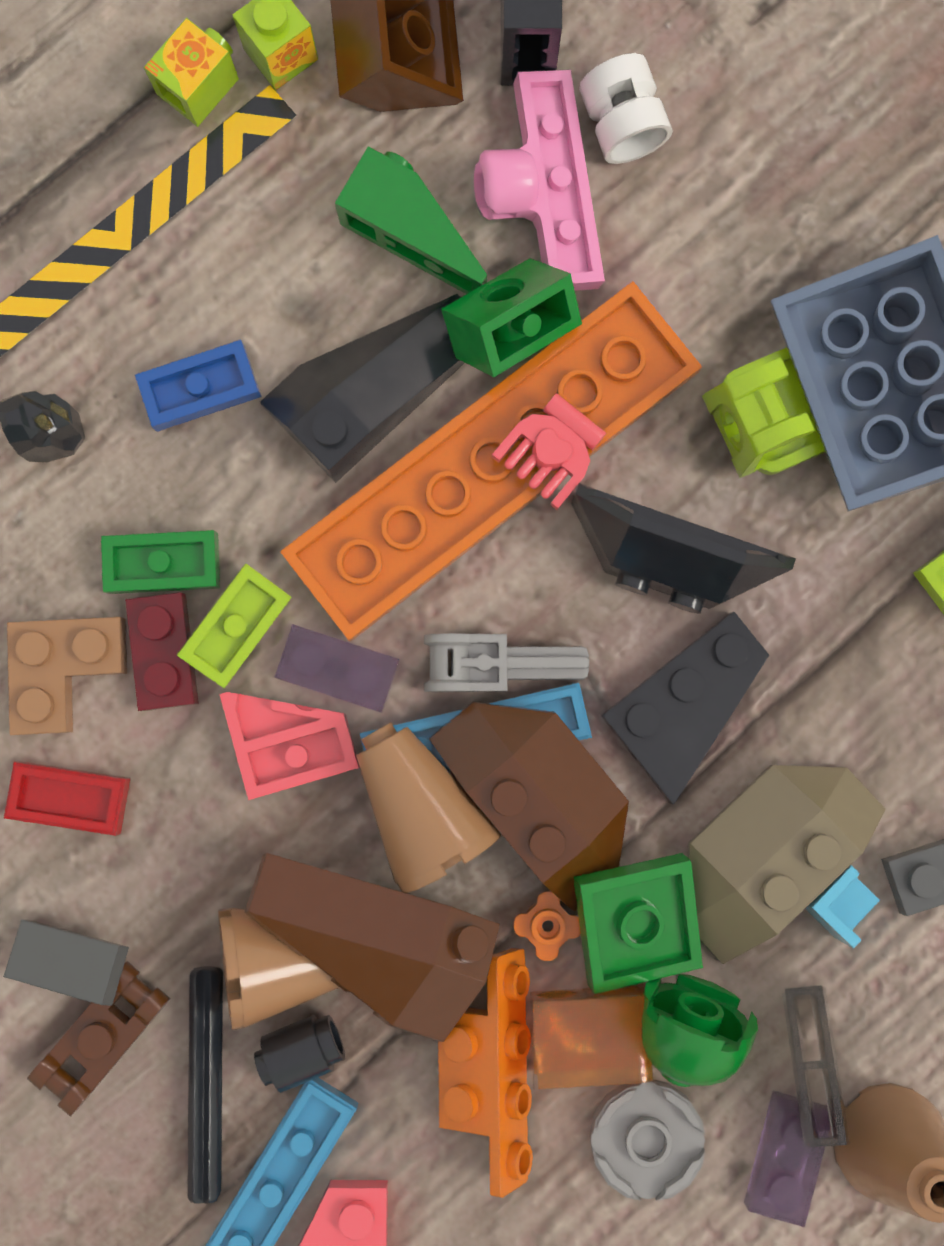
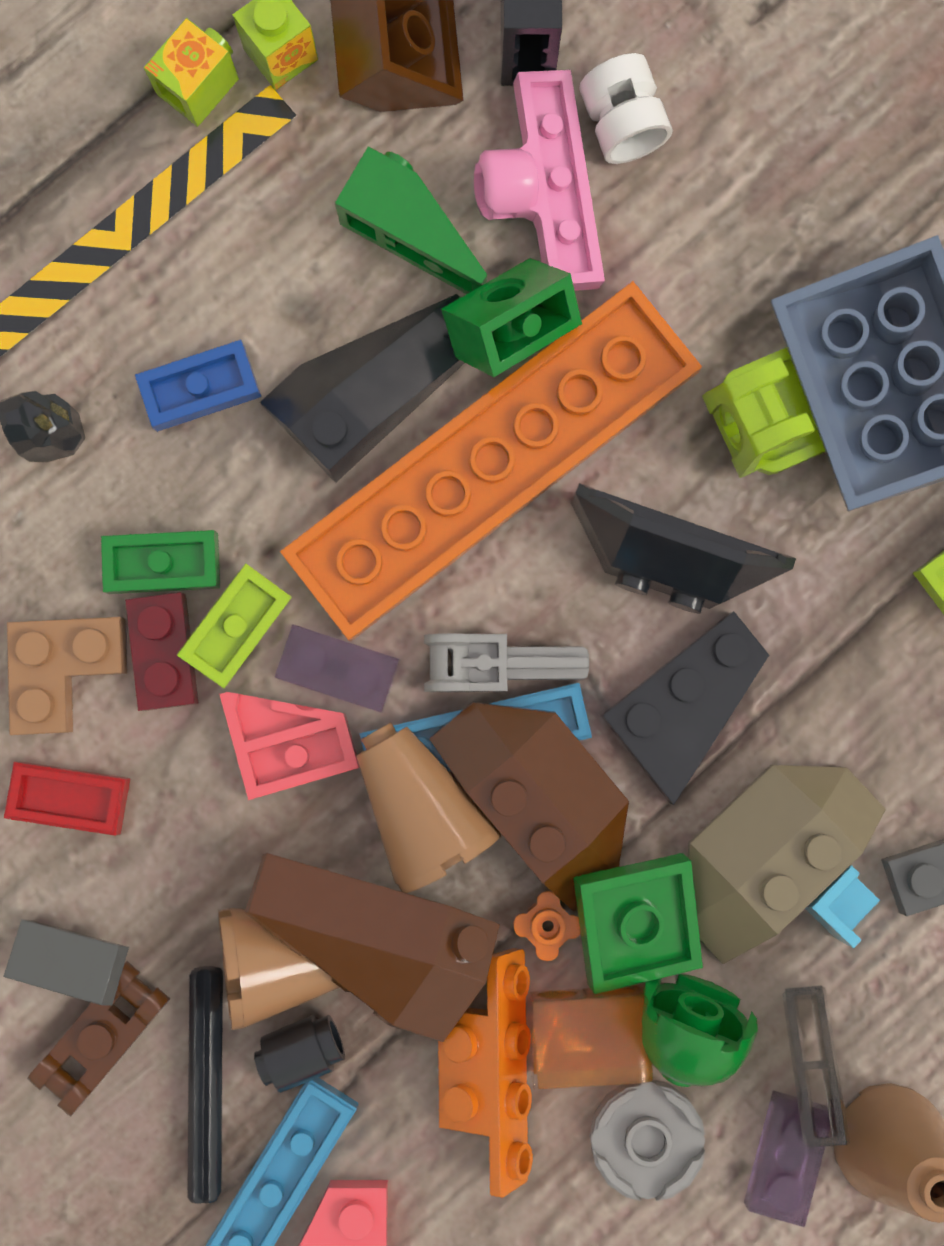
coral piece [492,394,607,510] -> none

